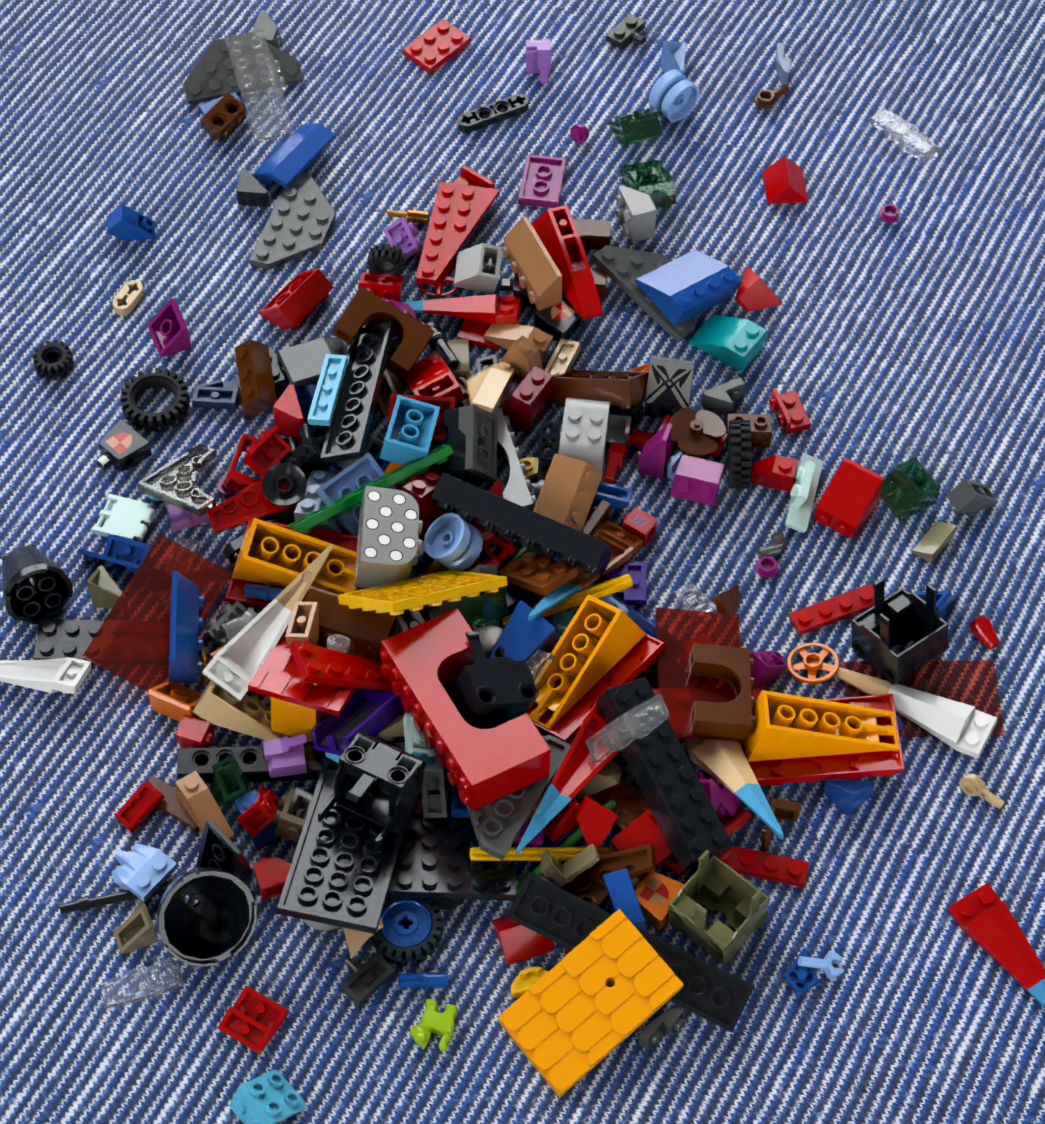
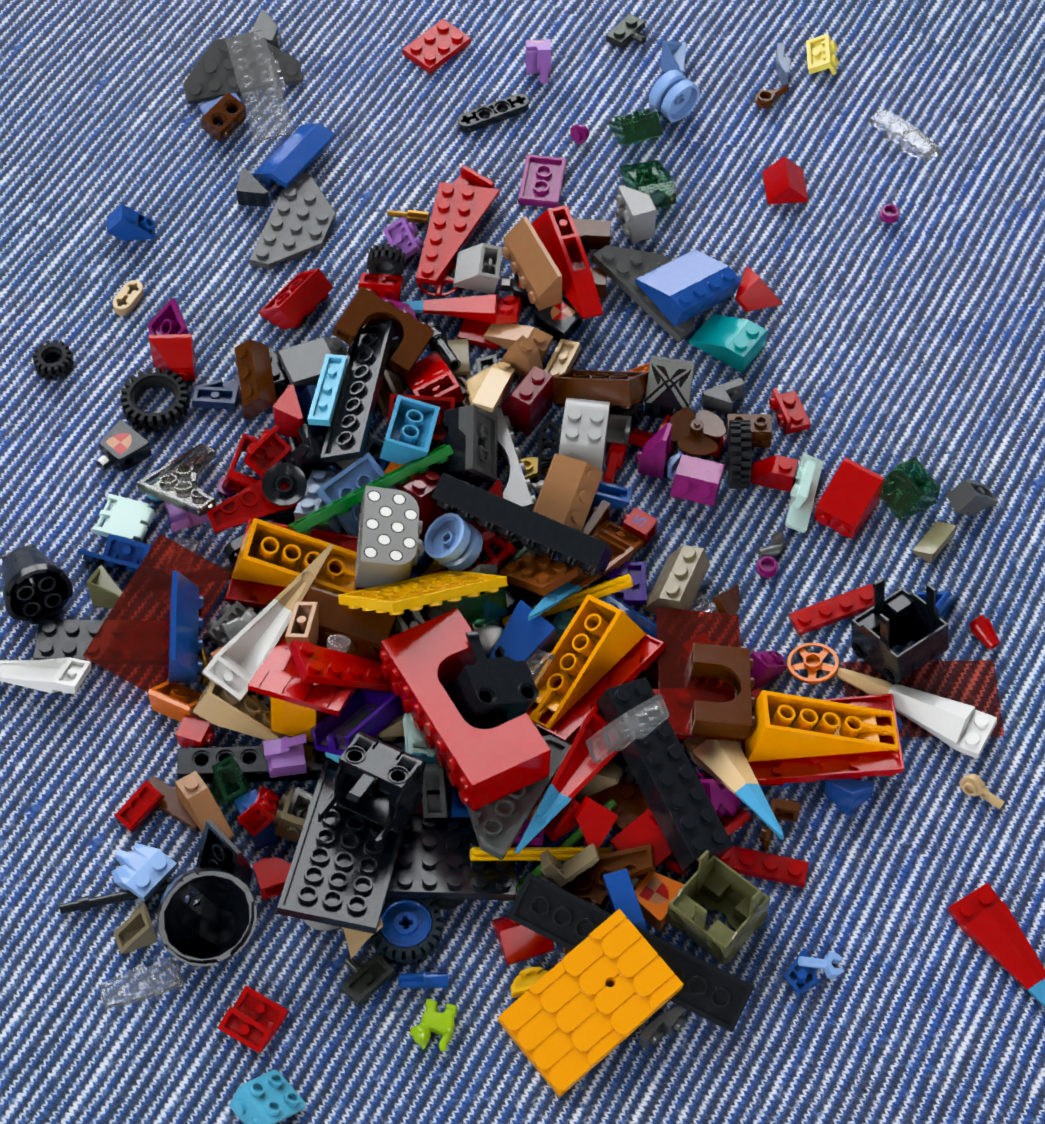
blue axle [244,583,284,602] -> none
none -> red slope [148,334,197,382]
none -> dark tan slope [644,545,710,618]
none -> light yellow bracket [806,34,839,75]

